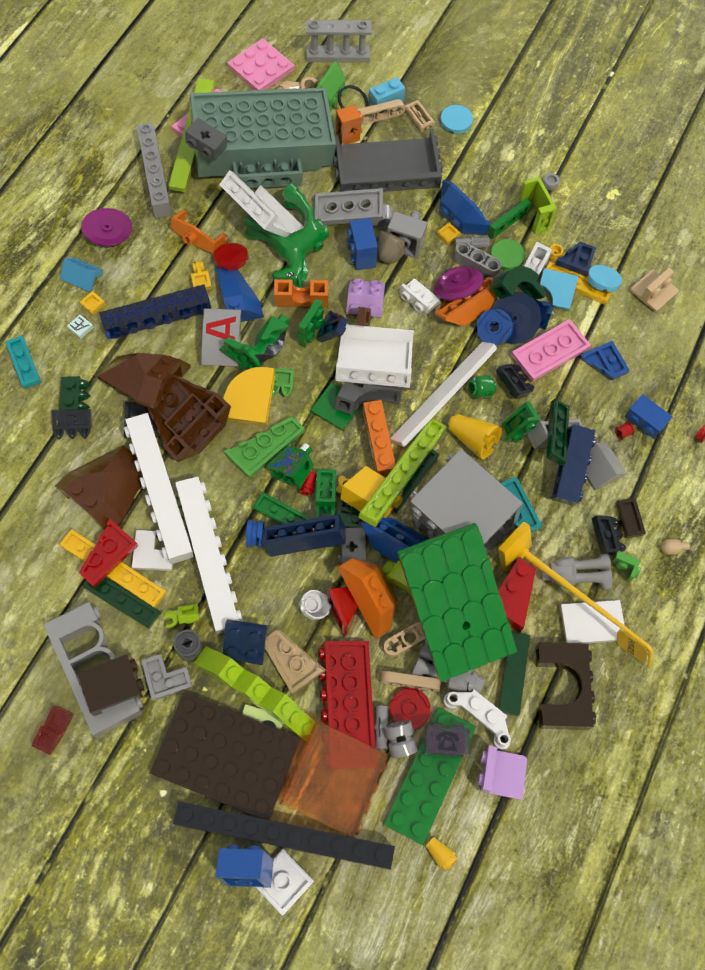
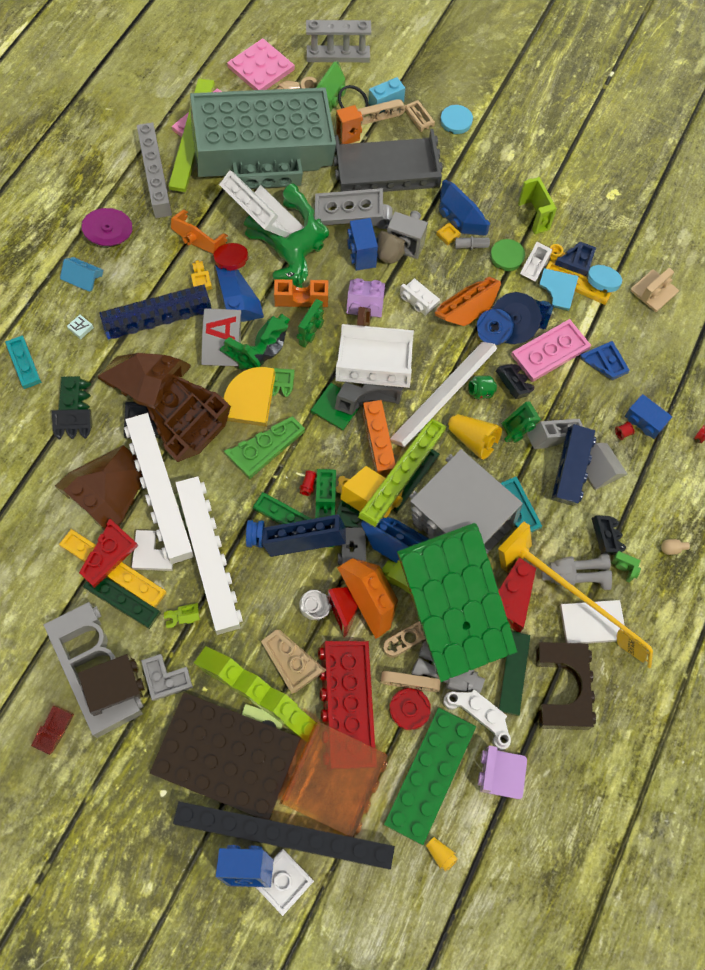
yellow tile [79,291,106,316] -> none
dark grey wheel [173,630,204,662] -> none
dark grey brick [185,118,227,161] -> none
dark blue plate [223,619,268,665] -> none
green torso [267,443,314,489] -> none
dark blue wing [316,311,348,343] -> none
light grey pin [374,705,389,751] -> none
light grey wheel [384,720,418,758] -> none
clear purple brick [424,723,470,758] -> none
magenta piece [434,266,484,300] -> none
light grey beam [453,242,501,278] -> none
green tile [488,198,531,239] -> none
dark green arch [489,266,547,300] -> none
light grey tile [542,173,560,190] -> none
dark green tile [546,399,570,466] -> none
dark brown tile [615,498,646,539] -> none

